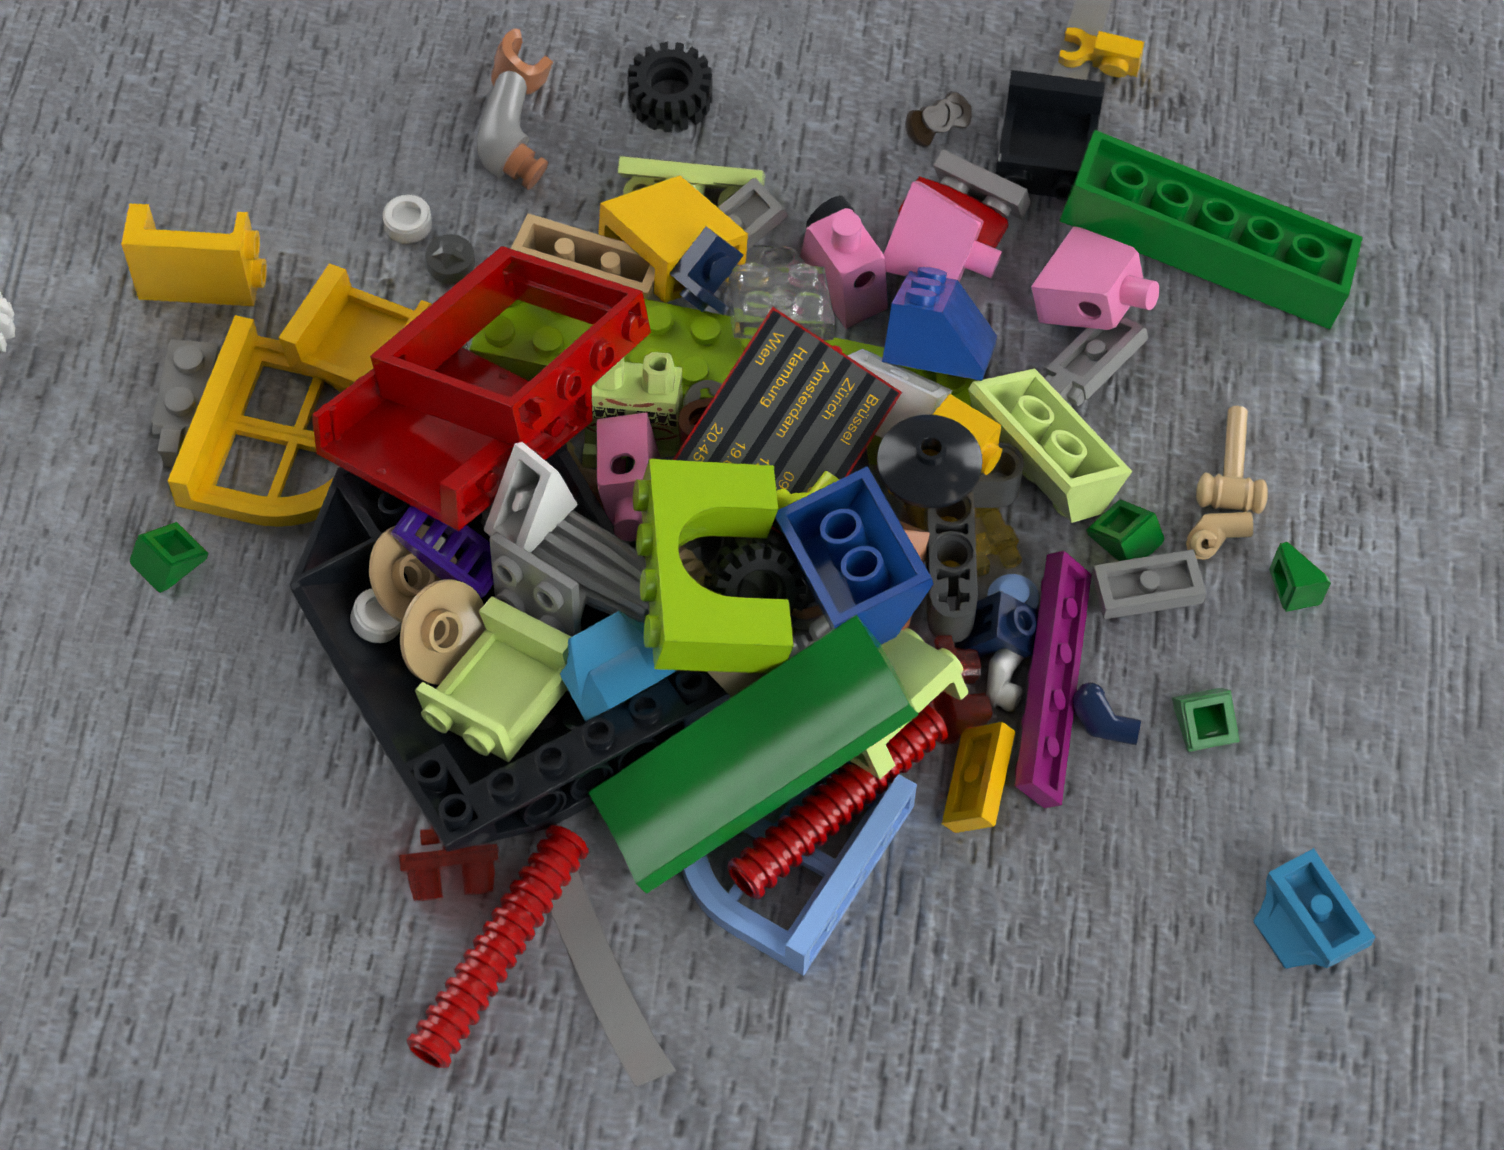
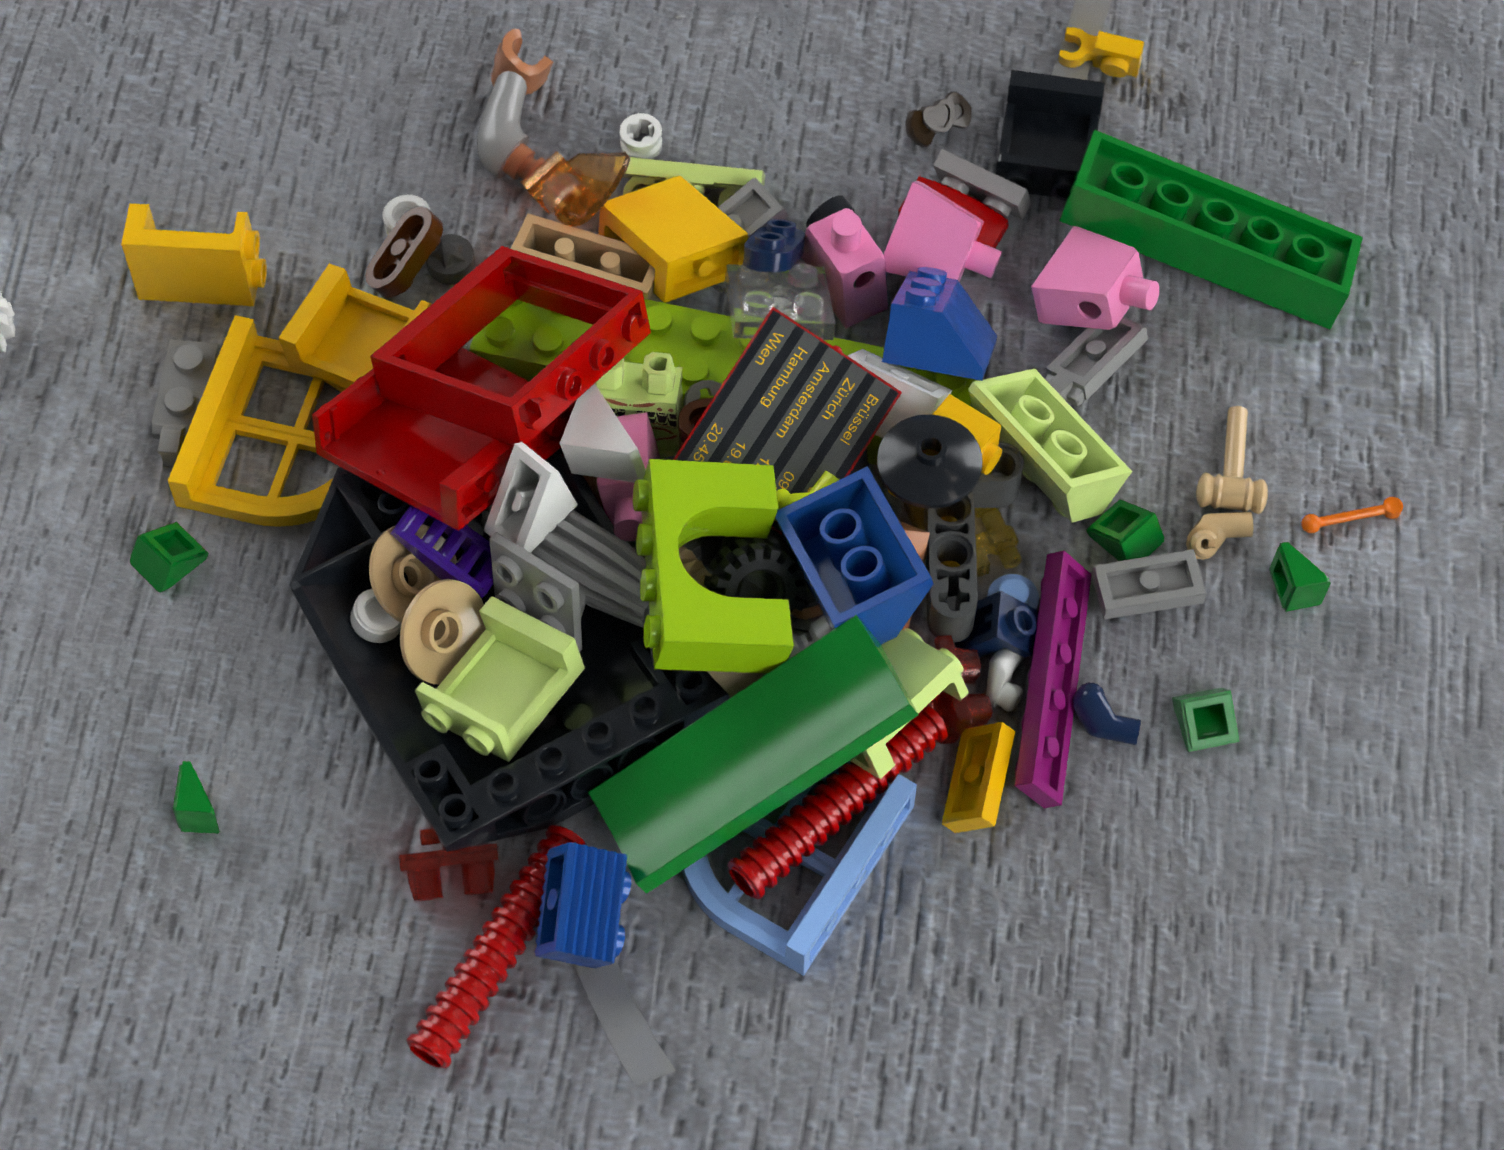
dark azure slope [560,611,677,721] -> none
black tyre [627,42,712,132] -> none
dark blue bracket [669,226,744,316] -> none
dark azure slope [1253,848,1376,969] -> none
none -> green slope [173,761,220,834]
none -> reddish brown plate [365,206,443,298]
none -> clear orange panel [520,151,630,227]
none -> blue brick [534,842,631,969]
none -> white slope [559,384,646,483]
none -> white bush [619,113,662,159]
none -> dark blue plate [743,219,805,273]
none -> orange hinge [1301,497,1403,533]

